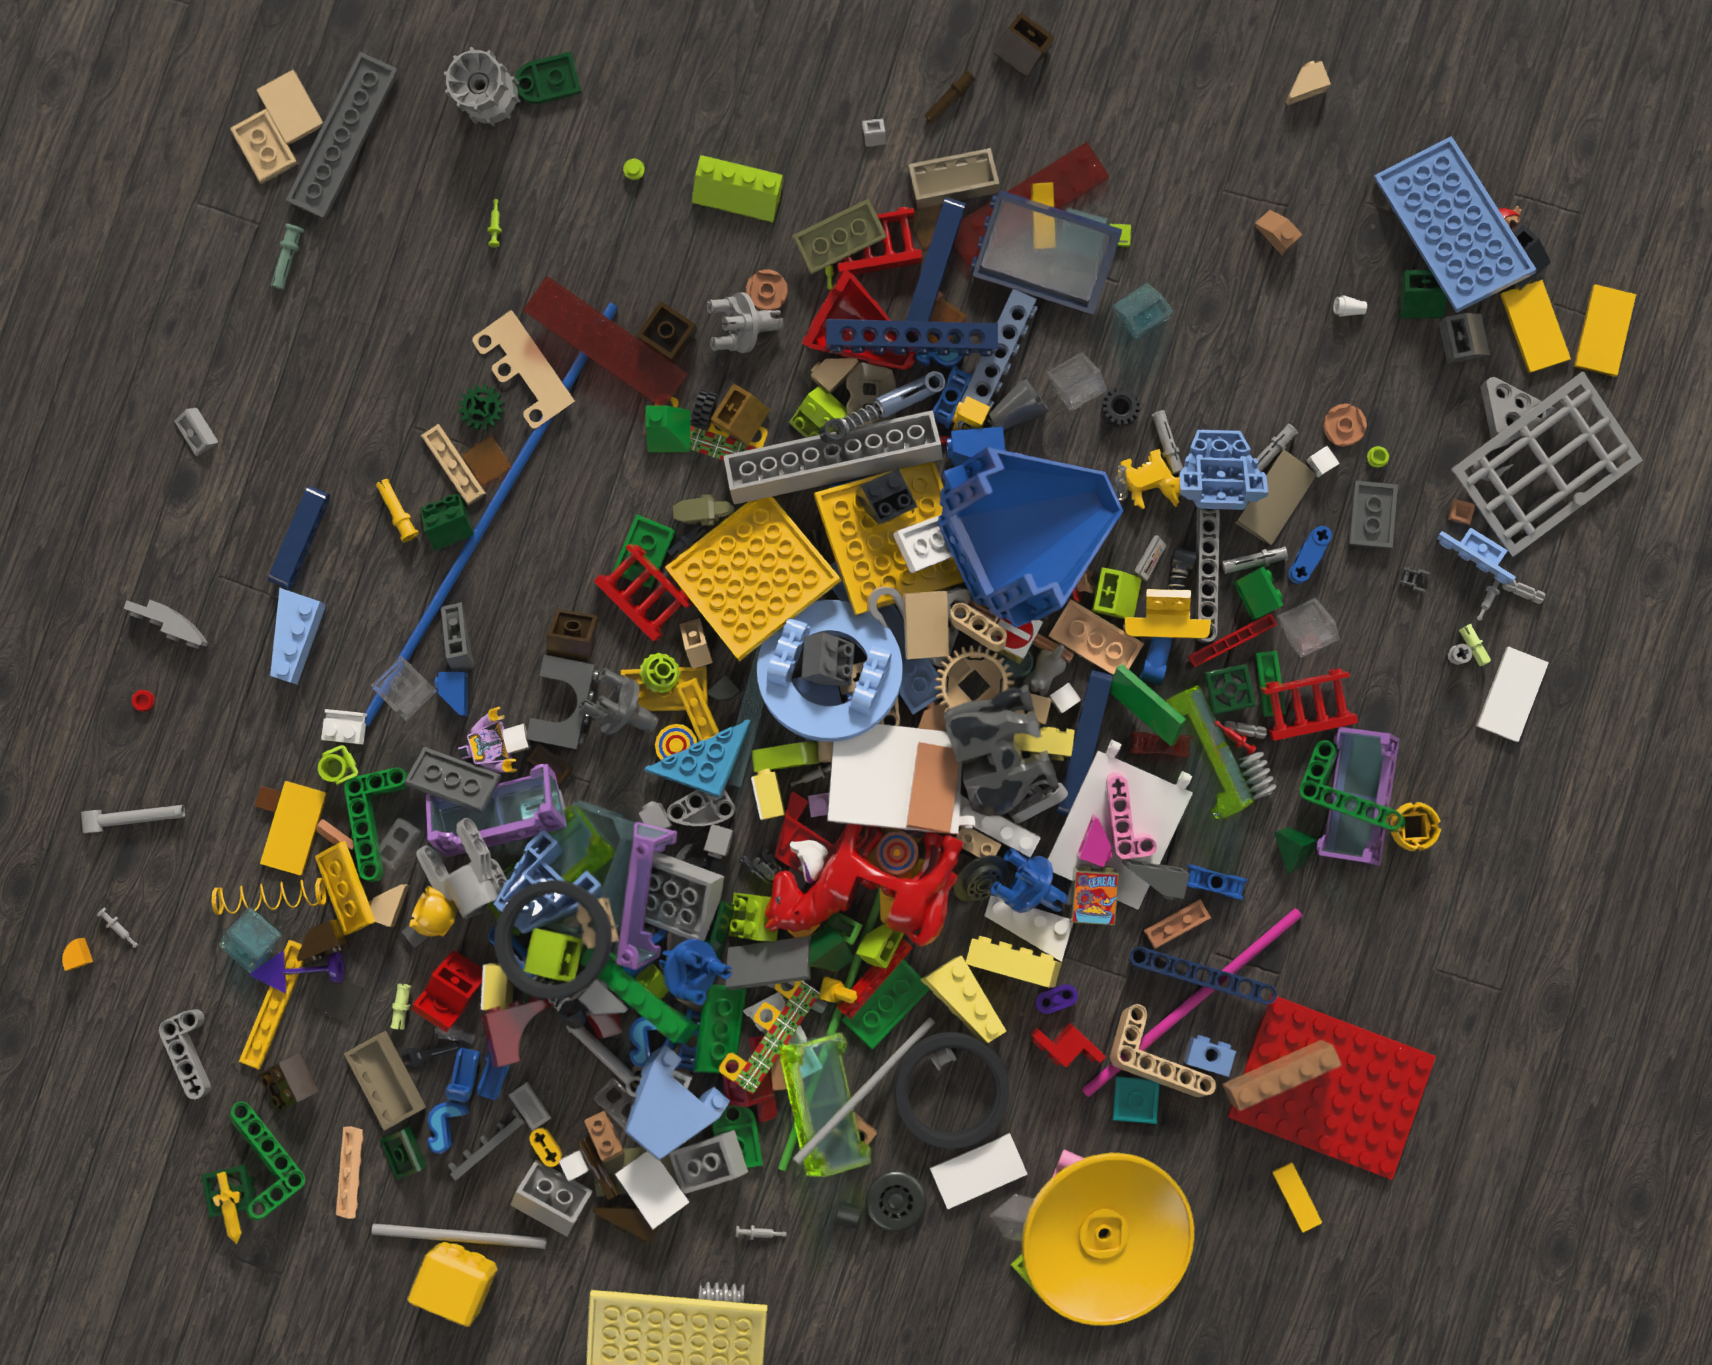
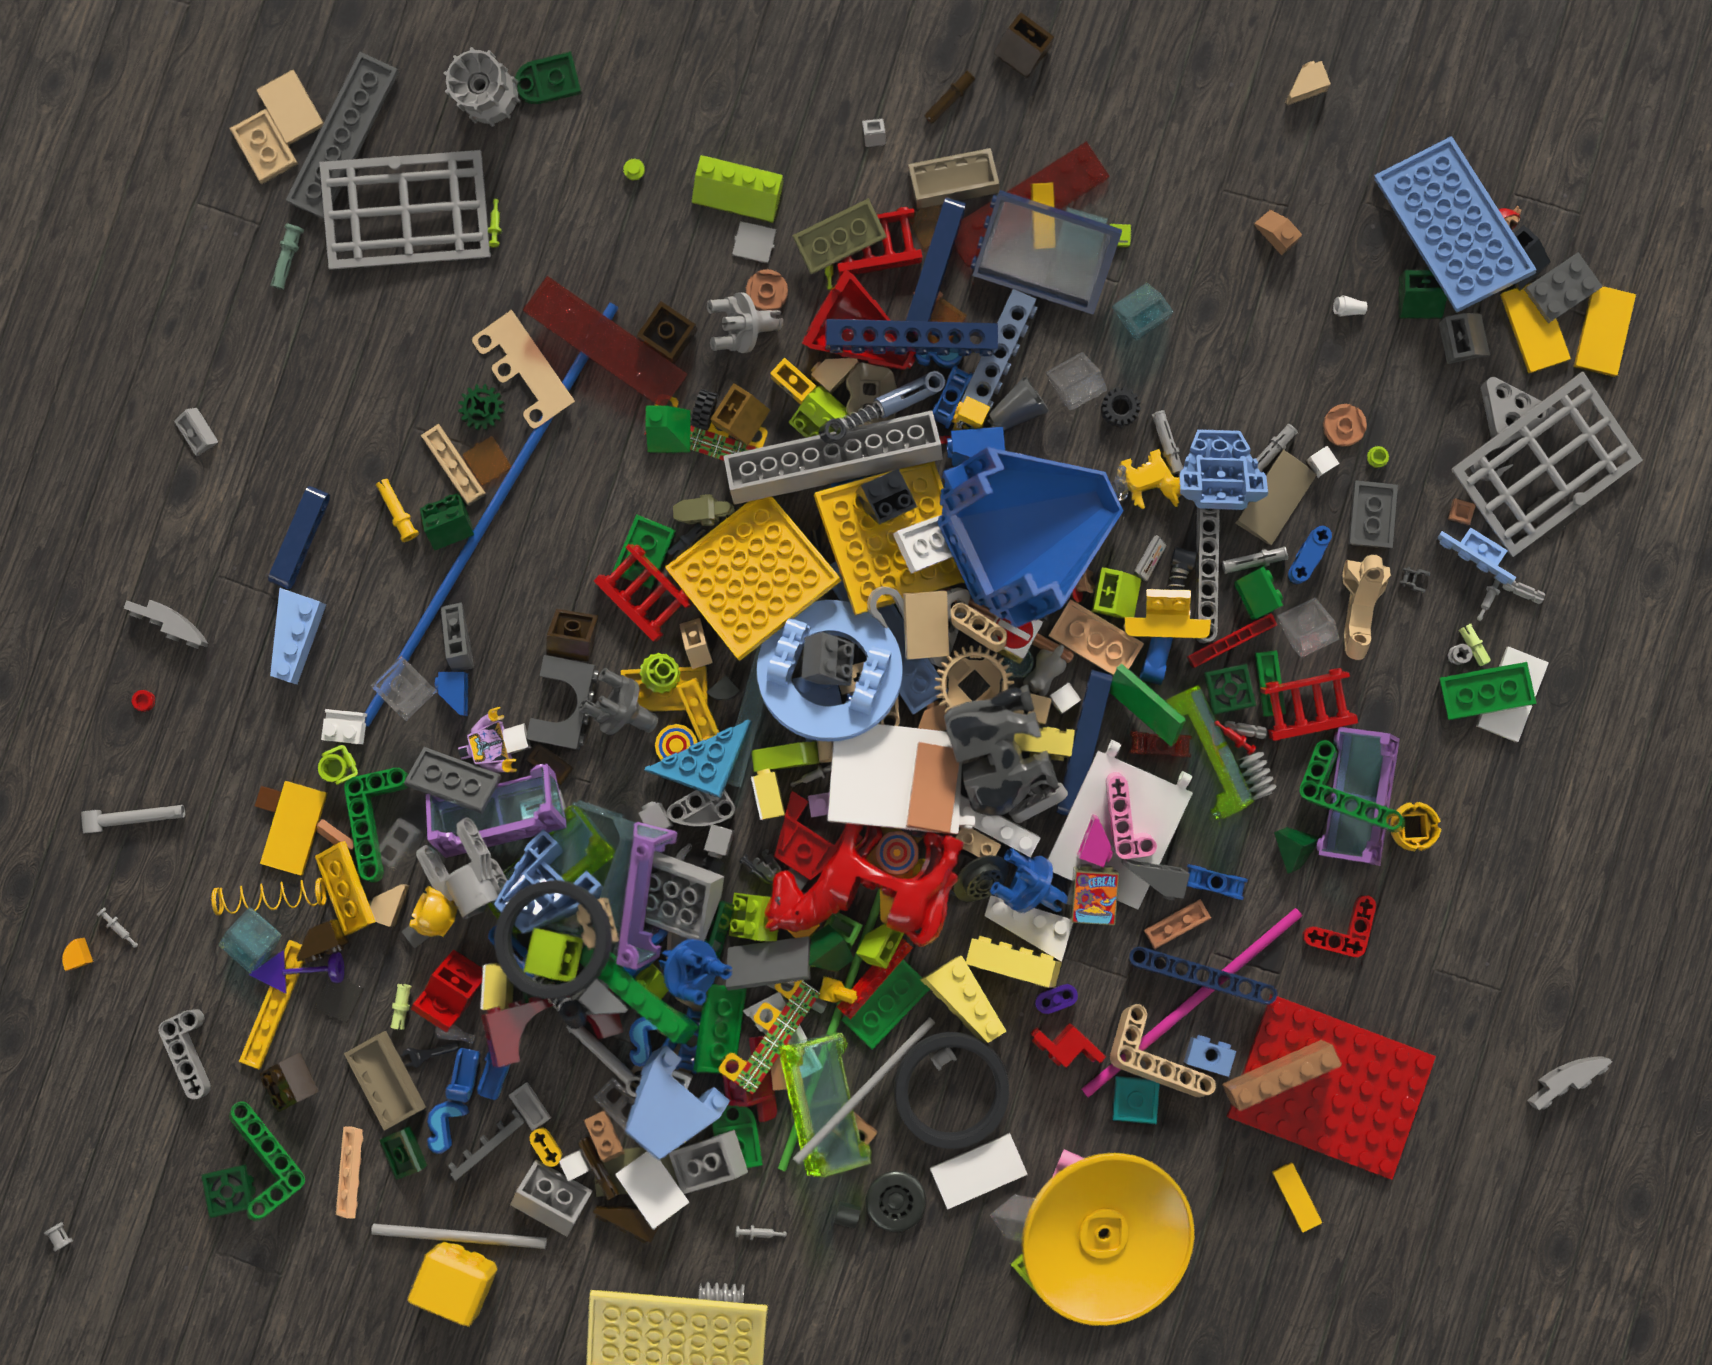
yellow sword [213,1172,241,1244] -> none
white hair [790,840,828,884] -> none
none -> light grey bush [44,1222,73,1251]
none -> light grey door [319,150,491,270]
none -> light grey piece [732,221,776,264]
none -> yellow brick [770,358,816,405]
none -> red beam [1302,895,1376,957]
none -> tan connector [1343,555,1391,660]
none -> green plate [1439,662,1537,721]
none -> dark grey plate [1524,252,1603,324]
none -> light grey slope [1527,1056,1612,1110]

